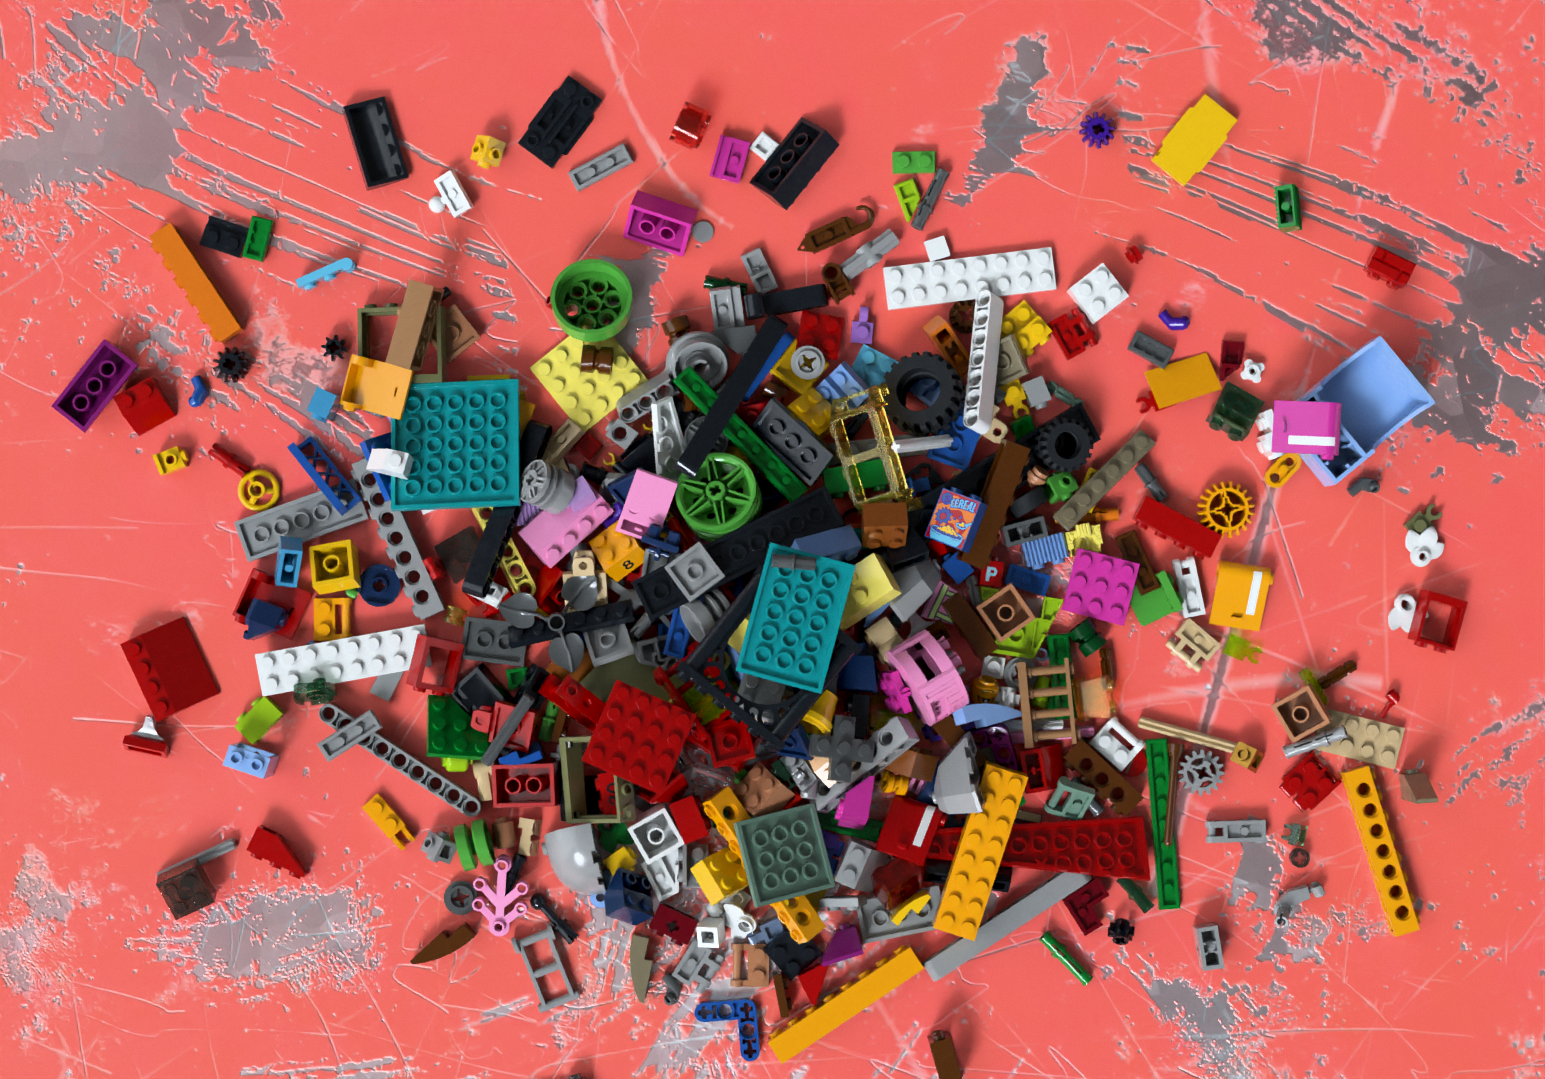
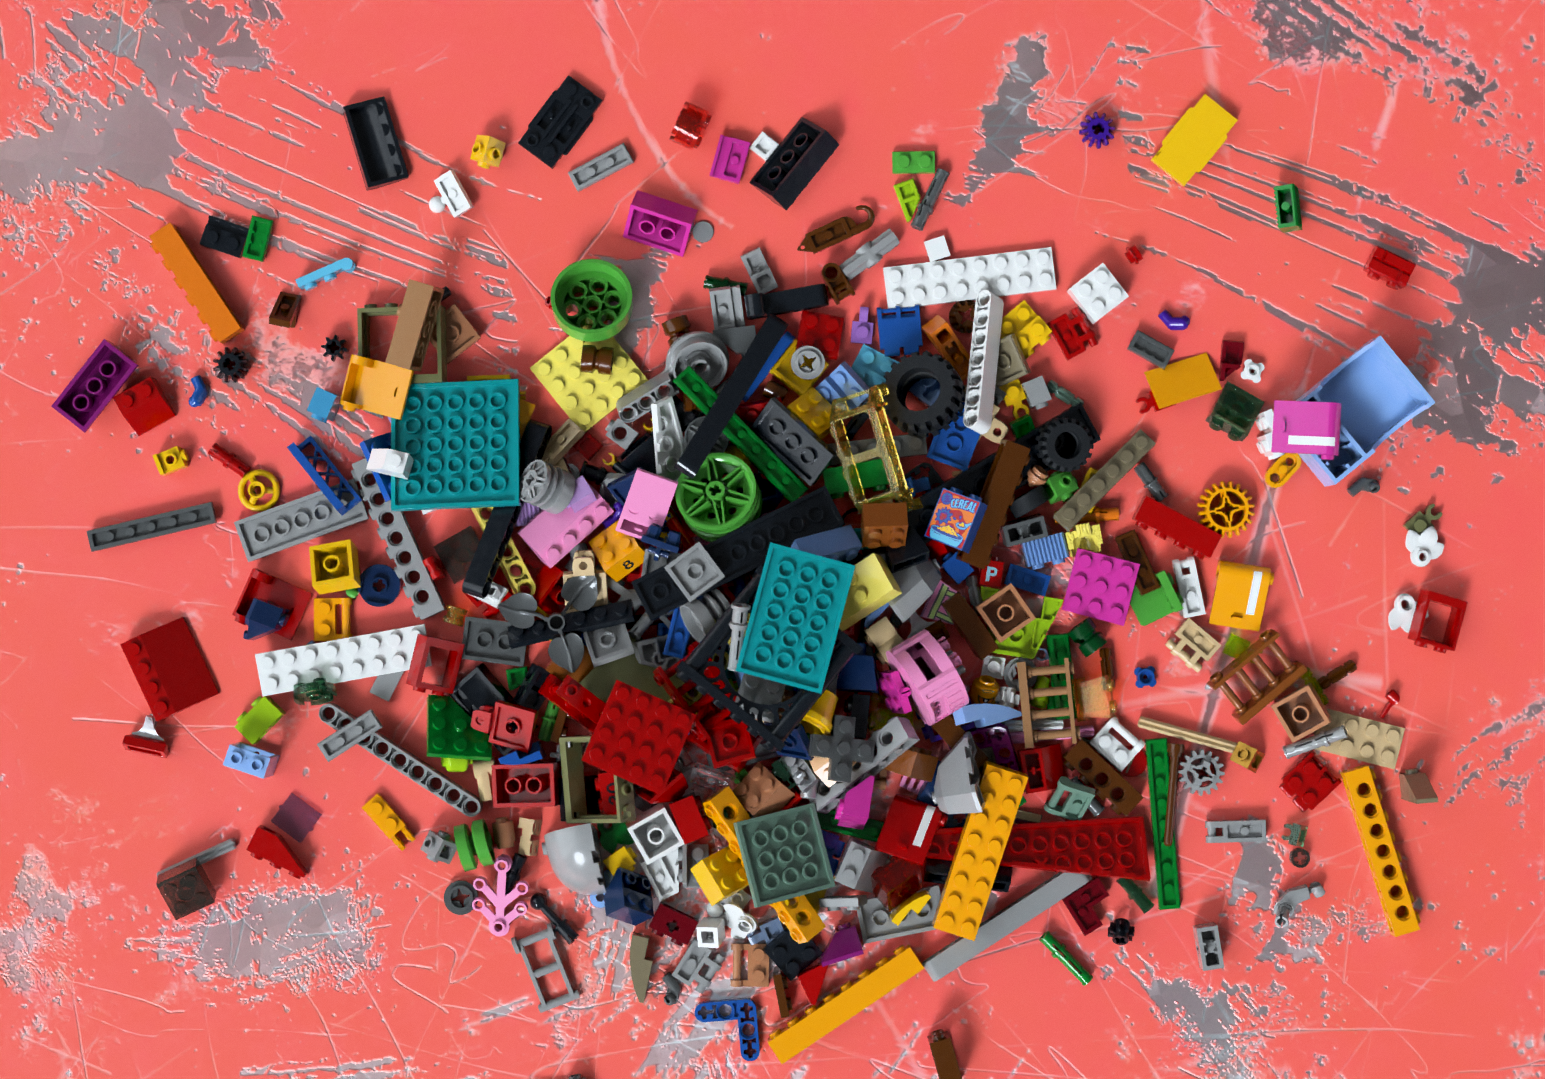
dark azure brick [274,536,303,588] -> none
reddish brown slope [410,922,477,964] -> none
dark grey axle [481,694,534,766] -> none
clear neon green piece [681,675,727,726] -> none
dark grey axle [771,553,816,571] -> none
light orange wheel [881,771,909,796] -> none
white axle [891,434,954,453] -> none
none -> dark grey plate [87,502,217,552]
none -> reddish brown slope [269,292,301,328]
none -> piece [271,793,322,843]
none -> light grey pin [727,603,751,671]
none -> blue plate [876,304,923,357]
none -> blue plate [1134,666,1156,688]
none -> dark orange fence [1206,629,1308,725]

